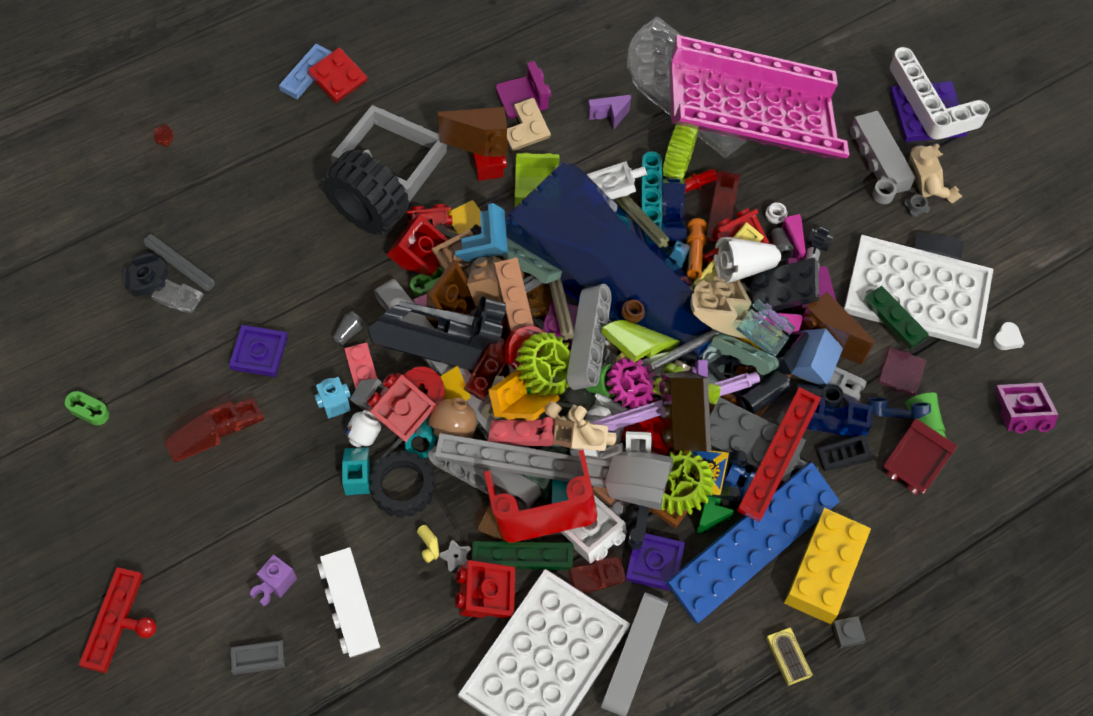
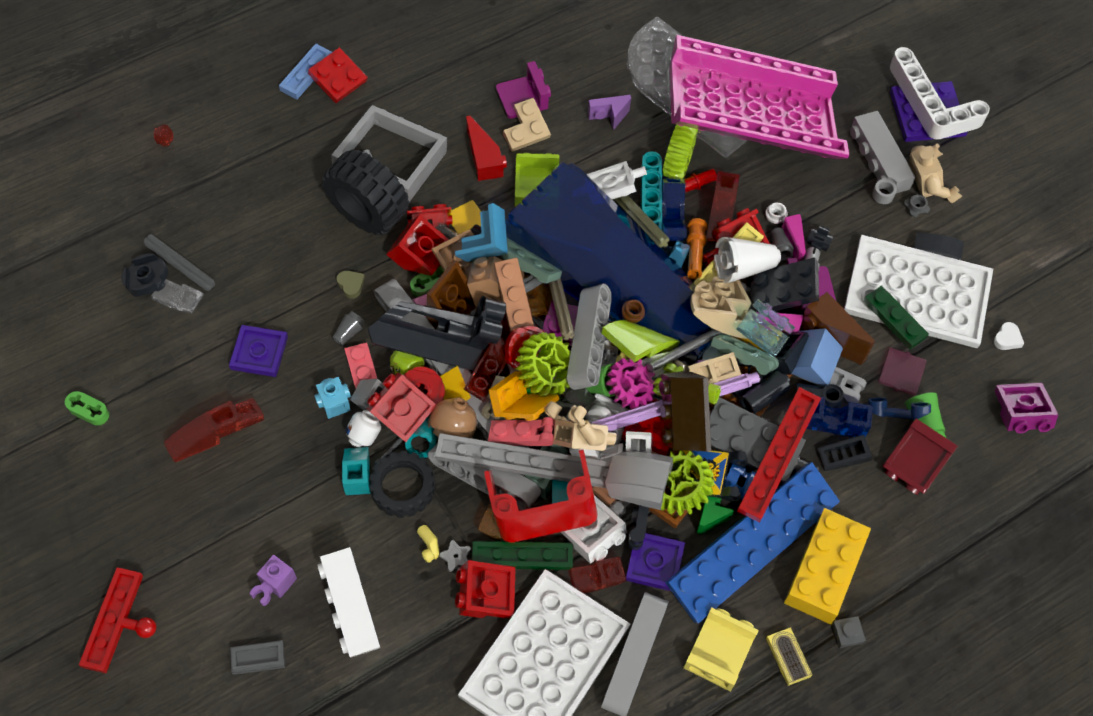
reddish brown slope [438,107,507,157] -> none
none -> olive tile [337,271,365,299]
none -> lime head [390,351,425,375]
none -> light yellow panel [684,607,759,692]
none -> tan slope [688,352,741,385]

